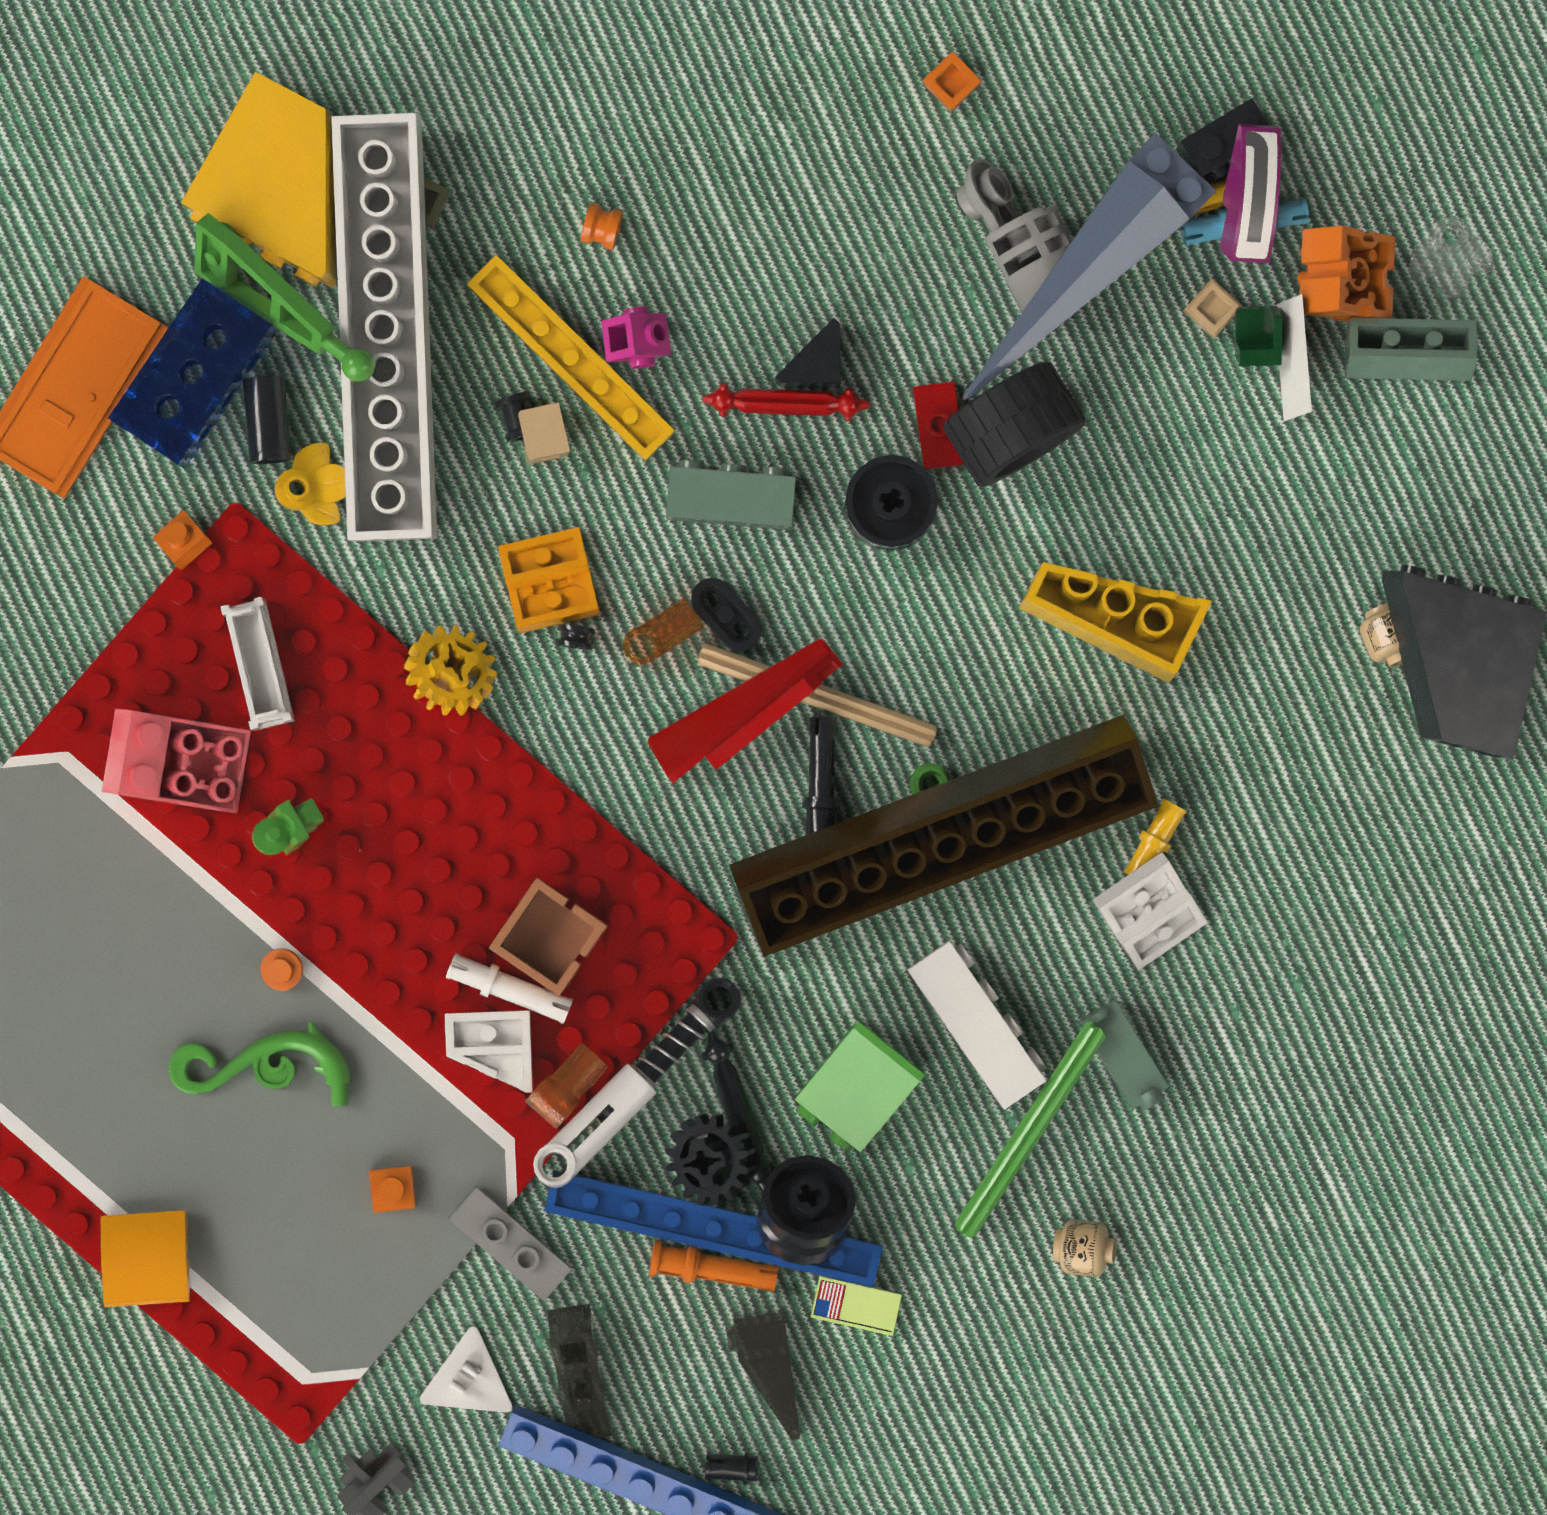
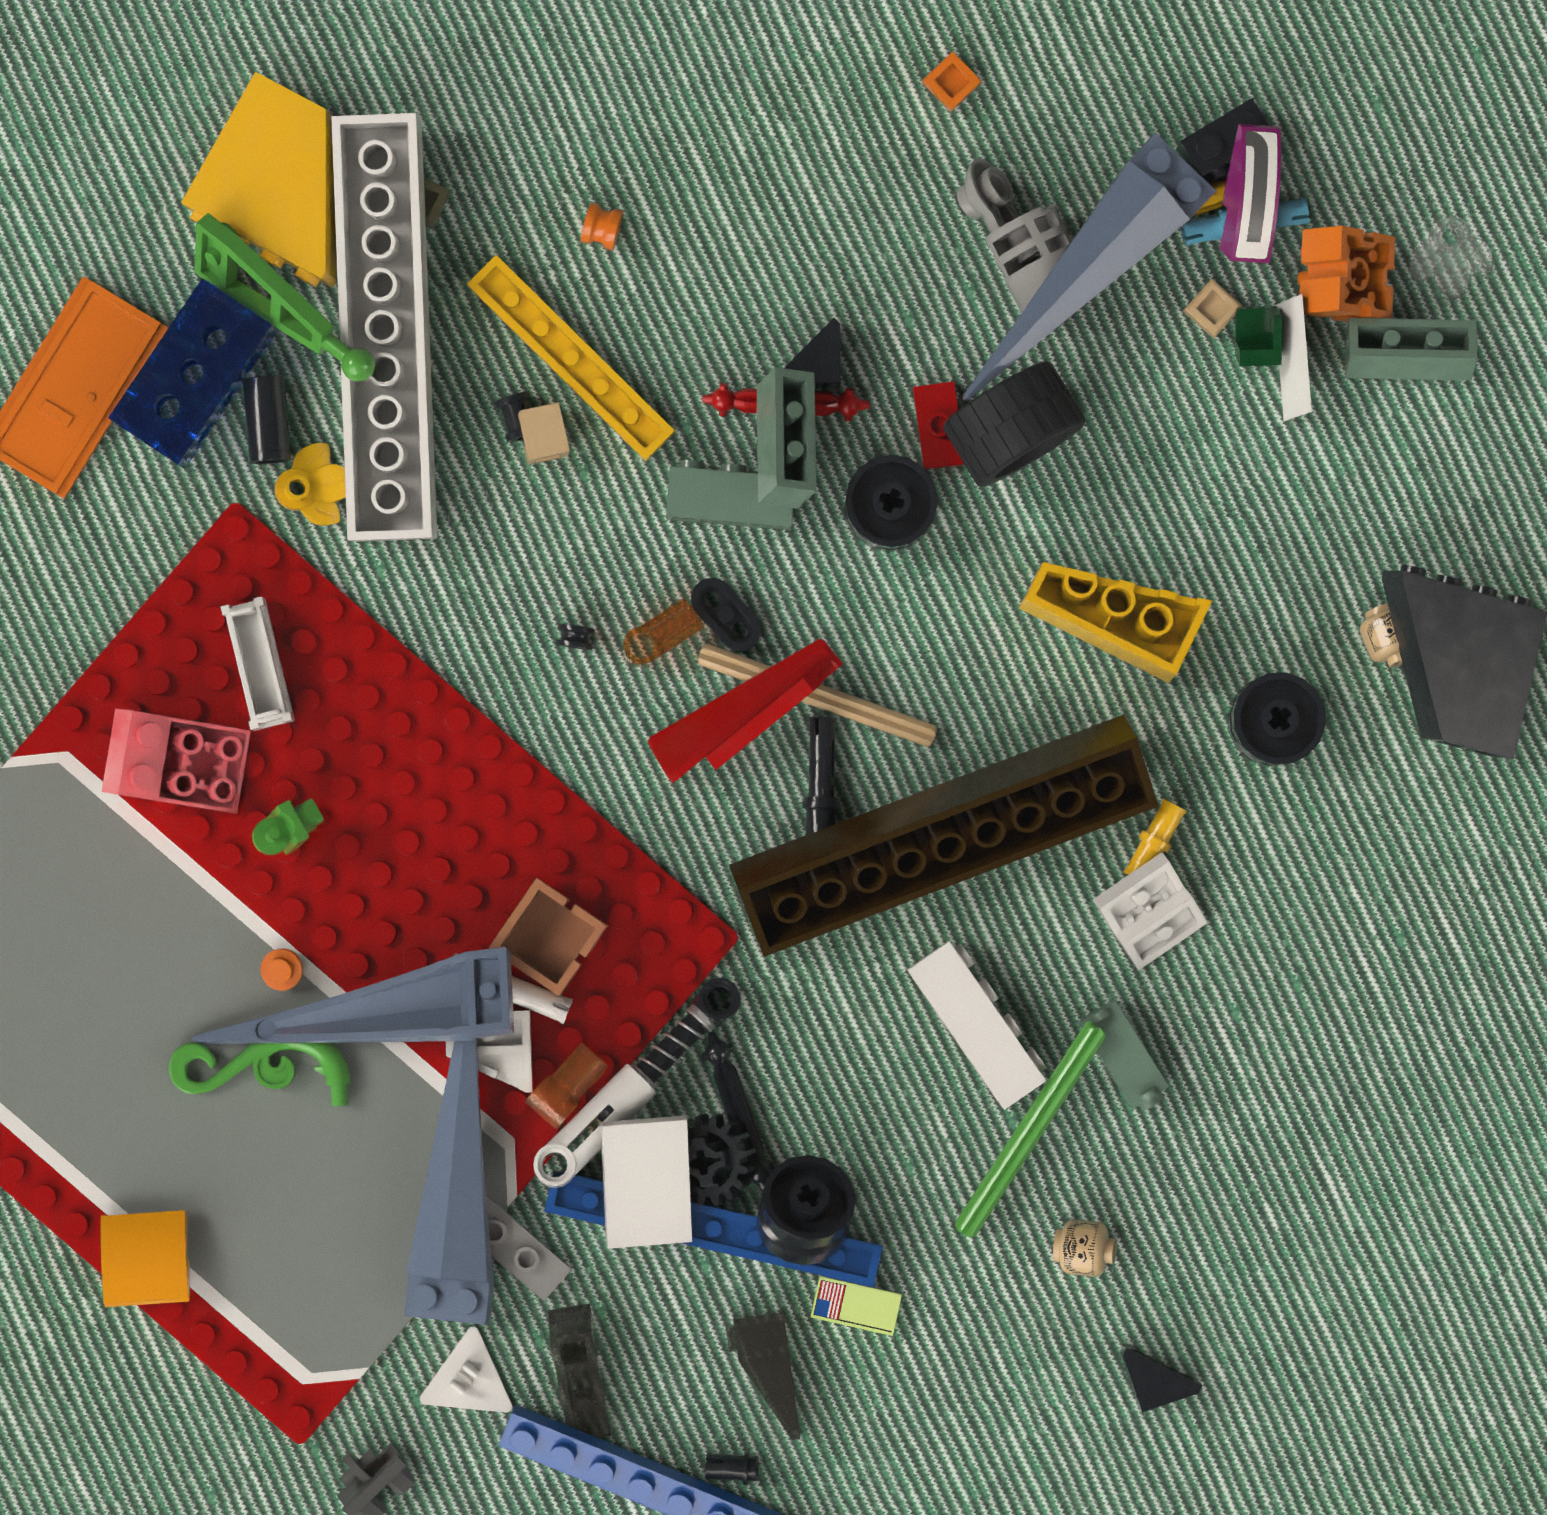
orange plate [152,510,212,570] -> none
orange plate [369,1165,416,1213] -> none
yellow gear [404,625,497,716] -> none
light orange slope [498,527,600,634] -> none
dark pink brick [601,306,671,369] -> none
orange pin [648,1239,778,1293] -> none
slope [794,1020,925,1153] -> none
bright green plate [910,763,951,795] -> none
none -> sand blue plate [191,947,514,1044]
none -> sand blue plate [404,1038,494,1325]
none -> white tile [601,1116,692,1249]
none -> sand green brick [756,367,816,509]
none -> black slope [1120,1344,1203,1413]
none -> black wheel [1227,672,1326,766]

